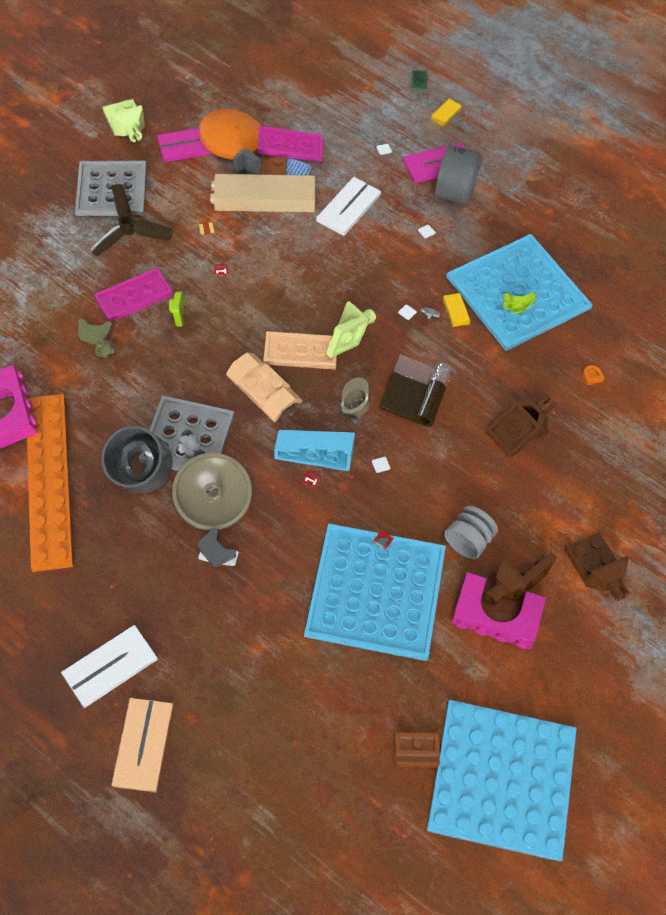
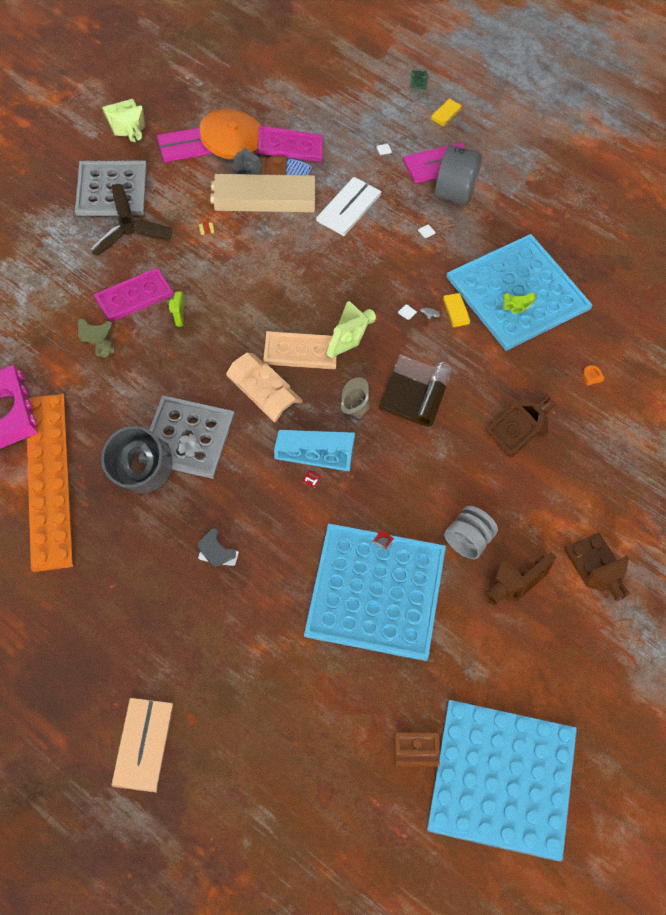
white tile [61,625,158,708] -> none
dark tan dish [172,453,252,531] -> none
red sticker [214,264,228,275] -> none
white sticker [372,457,390,473] -> none
dark pink arch [452,572,546,649] -> none

